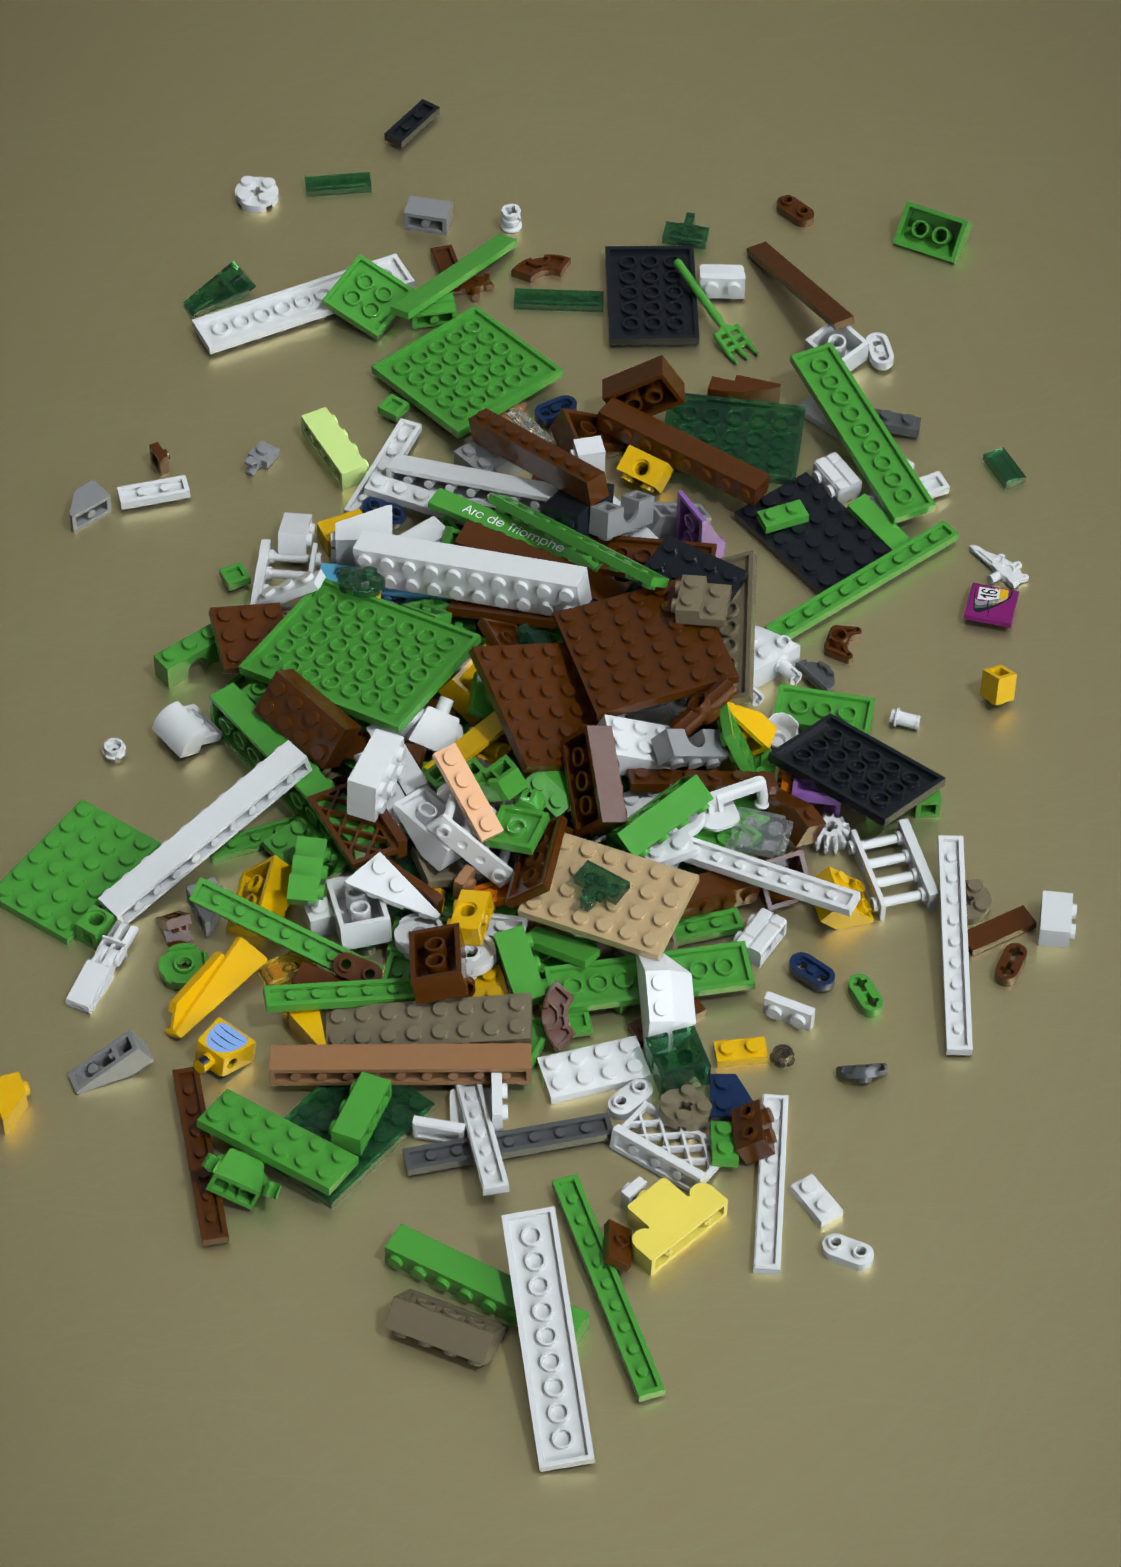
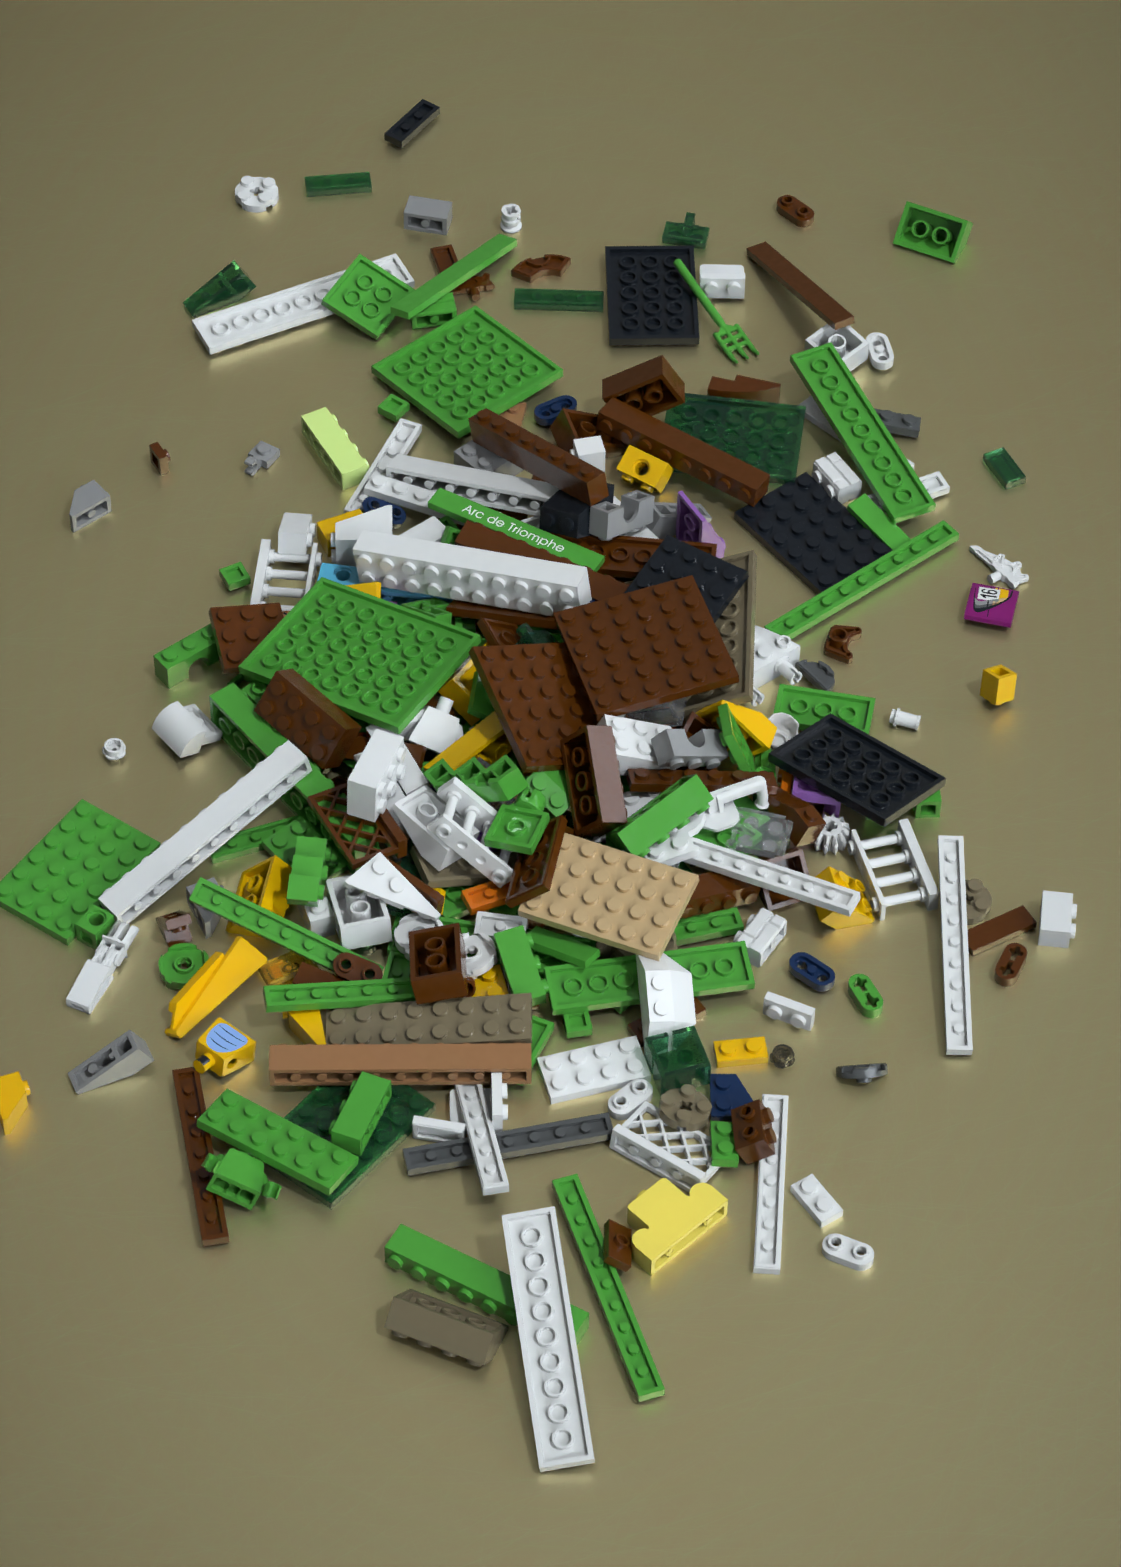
white plate [117,475,190,510] -> none
white plate [256,569,326,604] -> none
clear green plate [337,566,386,598] -> none
light nougat plate [432,743,504,843] -> none
yellow brick [447,889,495,947] -> none
medium nougat plate [453,864,476,899] -> none
bright green plate [488,494,669,590] -> none
clear plate [506,408,554,443] -> none
reddish brown tile [541,980,576,1053] -> none
clear green hinge [573,860,630,912] -> none
white plate [621,1176,647,1212] -> none
reddish brown piece [669,676,739,738] -> none
dark tan plate [671,574,732,627] -> none
bright green plate [757,499,809,534] -> none

